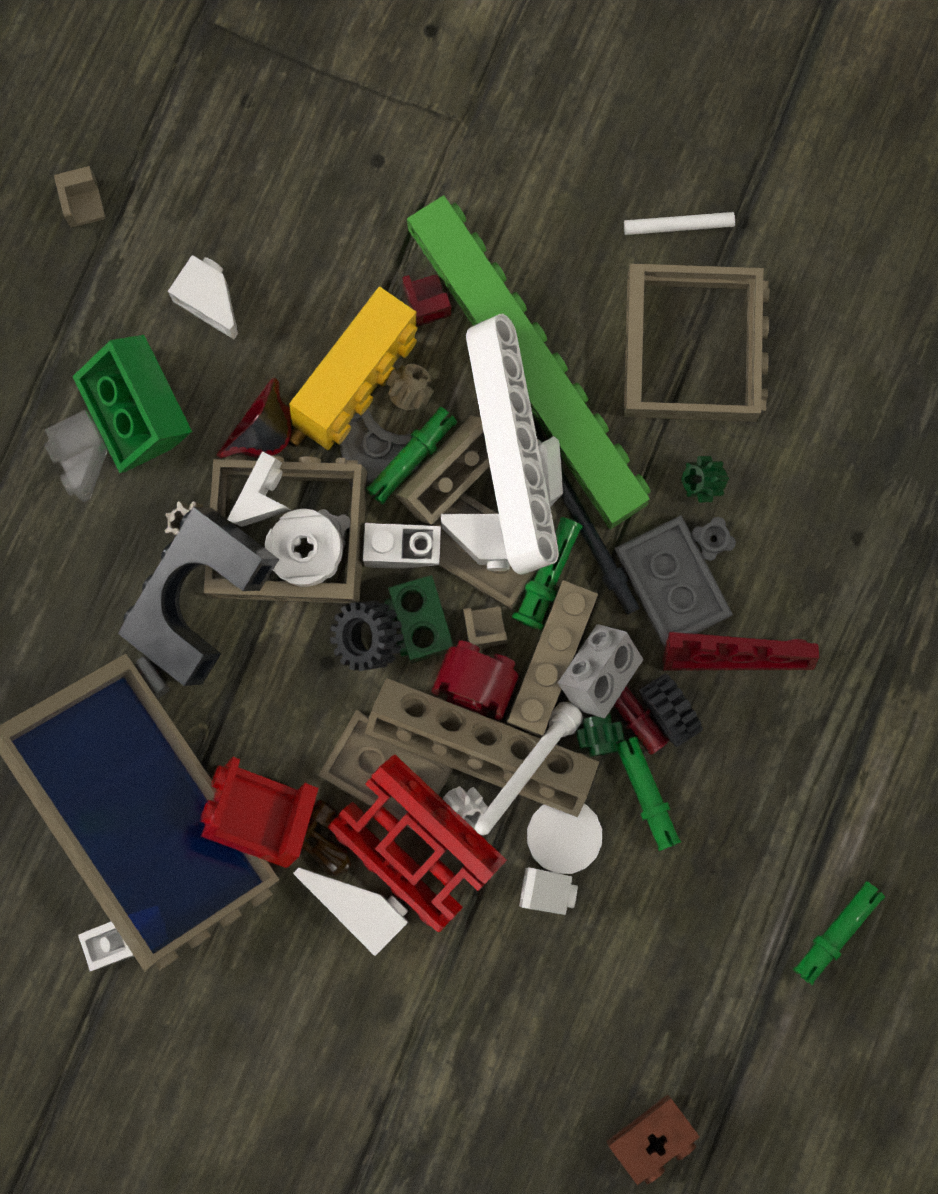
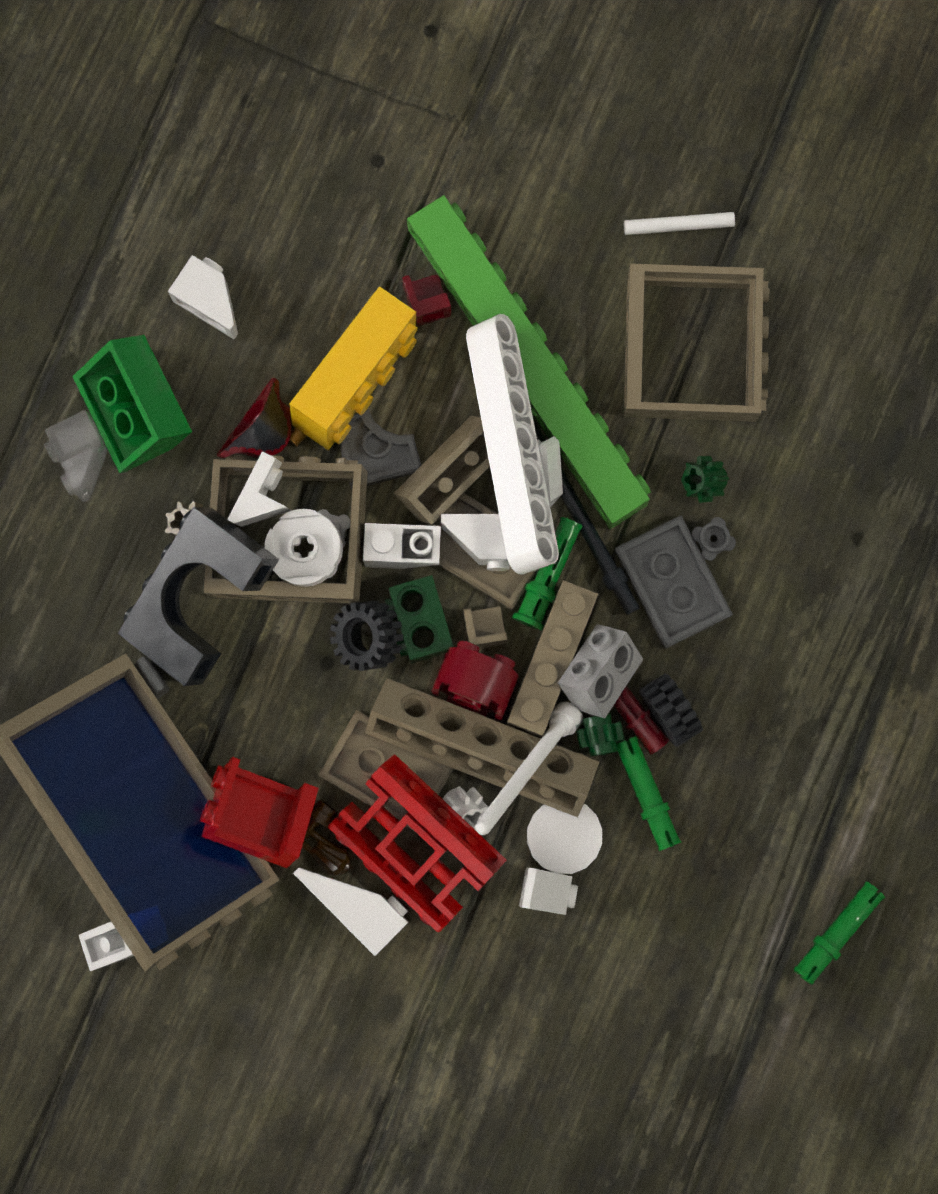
dark tan panel [54,166,105,228] -> none
green pin [365,407,457,505] -> none
dark tan gear [386,364,434,410] -> none
copper brick [606,1094,700,1185] -> none
dark red wing [663,632,819,671] -> none

